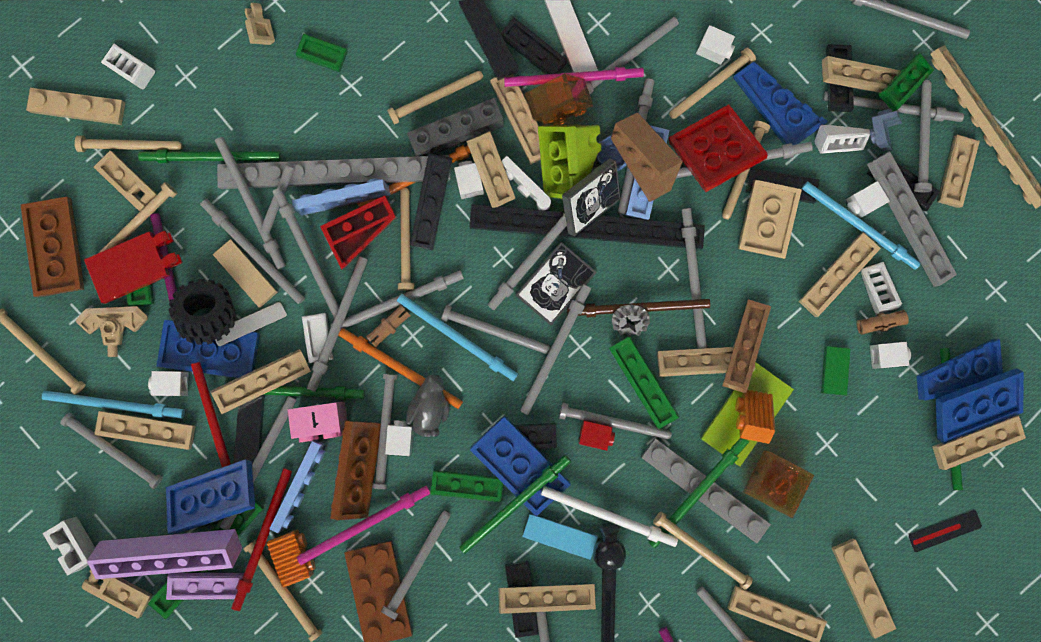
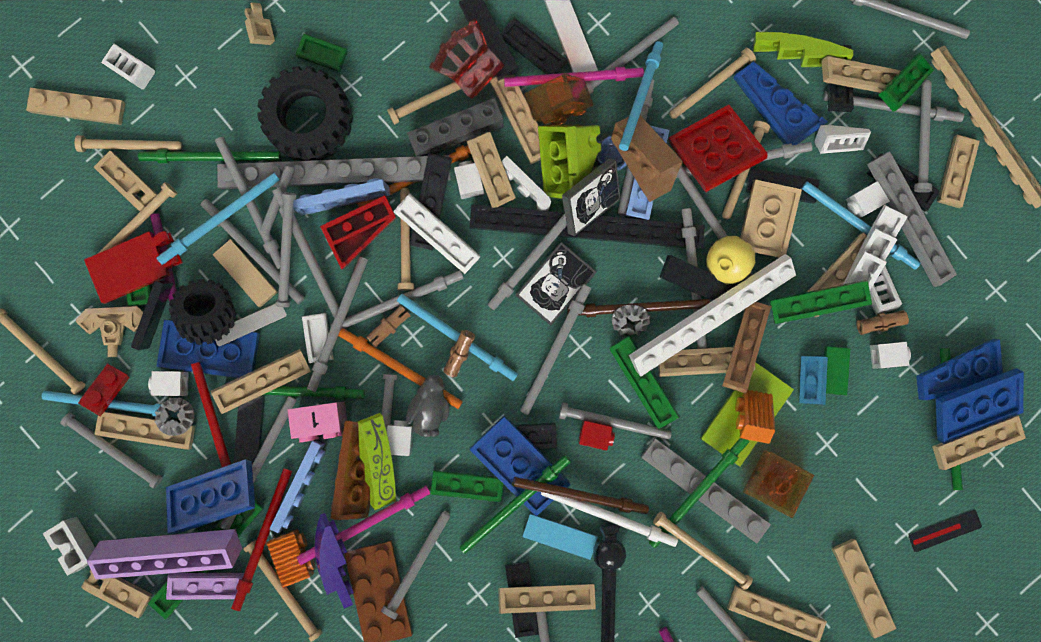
dark orange plate [20,197,84,297] -> none
light grey bar [441,305,551,354] -> none
white brick [696,25,735,65] -> none
sand blue bracket [870,109,902,152] -> none
none -> red plate [78,363,130,417]
none -> black tile [131,280,173,350]
none -> light grey gear [154,398,194,436]
none -> medium azure bar [156,173,280,265]
none -> black tyre [257,66,353,161]
none -> light grey bar [276,192,296,307]
none -> dark purple slope [315,513,354,609]
none -> lime slope [358,413,396,510]
none -> white tile [393,193,480,274]
none -> clear red plate [429,18,504,99]
none -> medium nougat pin [443,330,475,377]
none -> reddish brown bar [512,477,649,514]
none -> medium azure bar [619,41,663,151]
none -> white plate [629,254,796,376]
none -> black tile [659,255,737,301]
none -> light grey bar [677,166,753,280]
none -> light yellow cylinder [706,236,755,284]
none -> lime slope [753,32,853,67]
none -> green plate [770,280,872,324]
none -> dark azure plate [799,356,828,405]
none -> white slope [843,205,908,290]

